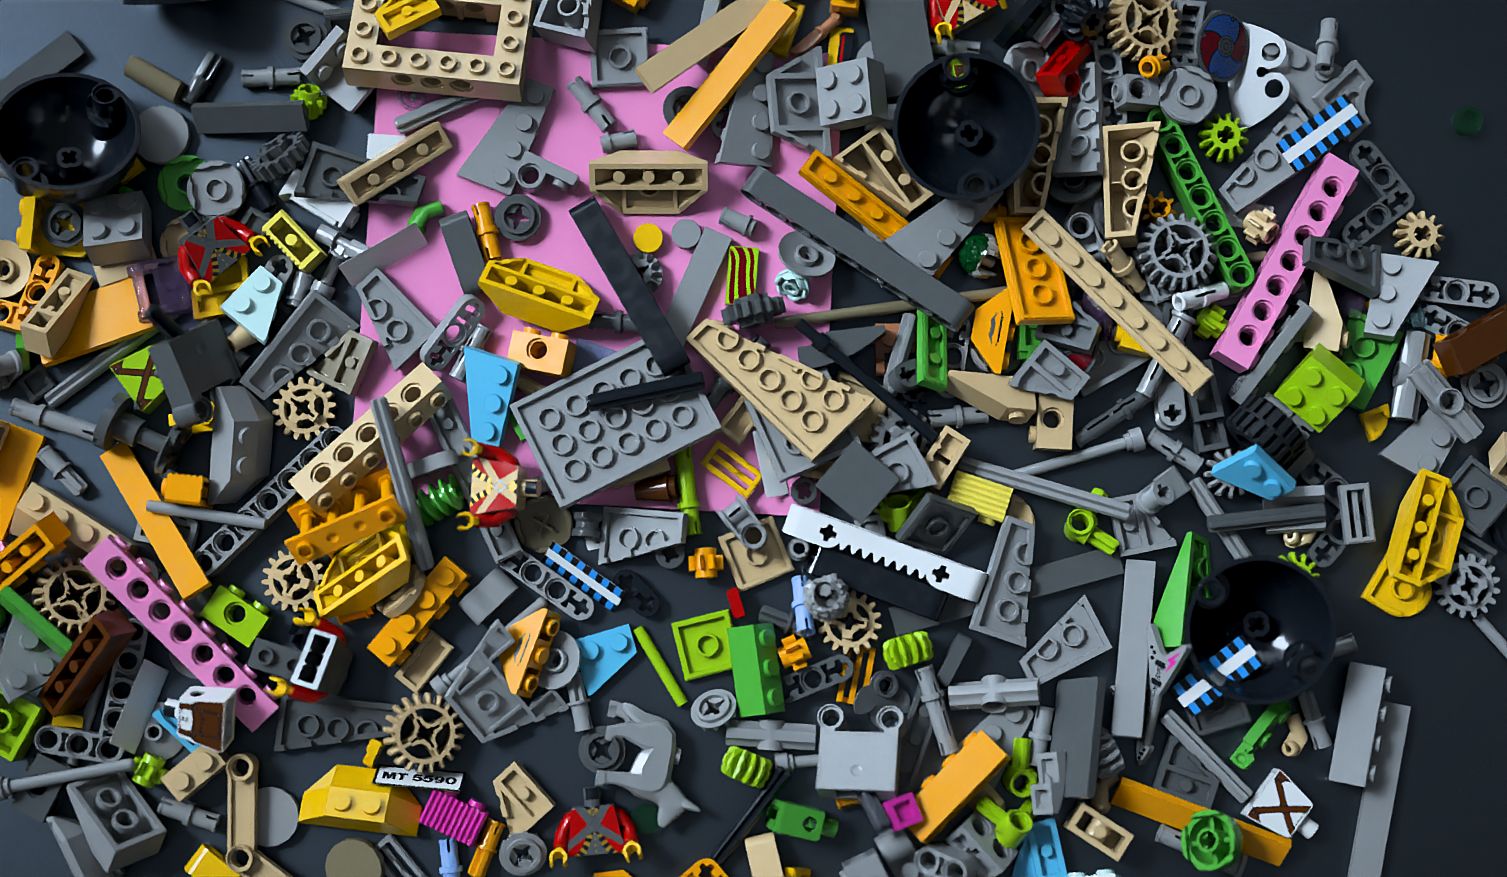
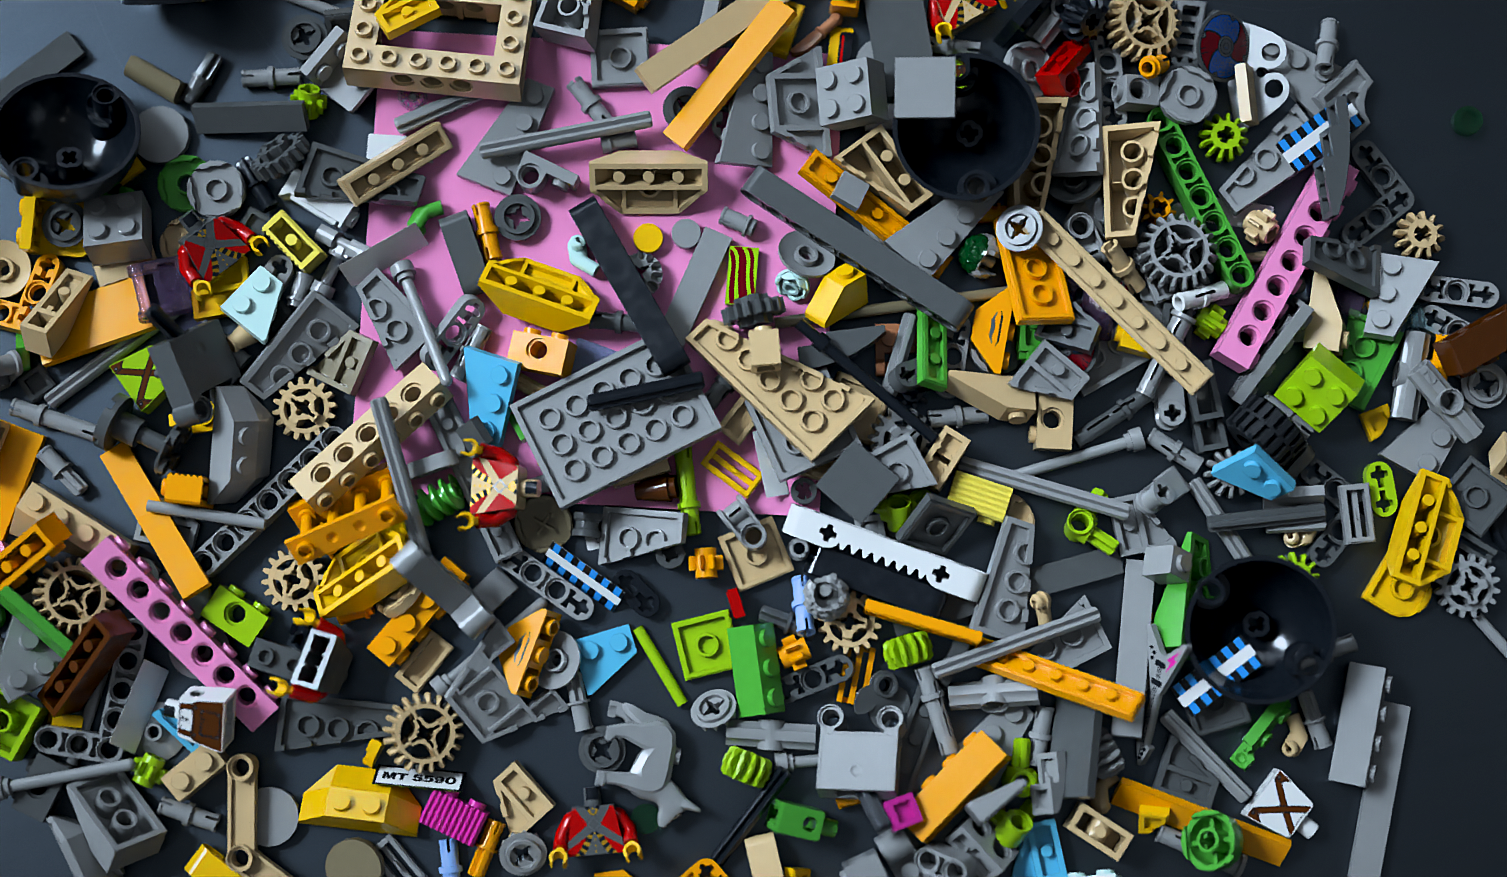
none -> light grey beam [389,539,496,640]
none -> light grey piece [390,259,453,387]
none -> dark grey tile [455,415,493,452]
none -> light grey axle [479,111,653,159]
none -> light aqua arm [567,235,600,277]
none -> tan brick [748,325,781,373]
none -> yellow slope [805,263,868,328]
none -> light grey tile [830,171,870,212]
none -> light orange tile [863,599,983,646]
none -> light grey tile [894,57,956,119]
none -> light grey axle [931,607,1101,679]
none -> light grey slope [964,778,1027,827]
none -> light orange tile [975,637,1146,723]
none -> gear [996,205,1044,253]
none -> tan arm [1030,591,1052,626]
none -> yellow tile [1138,804,1170,834]
none -> light grey brick [1142,544,1192,585]
none -> tile [1234,63,1259,126]
none -> dark grey slope [1313,95,1350,221]
none -> lime beam [1363,461,1398,518]

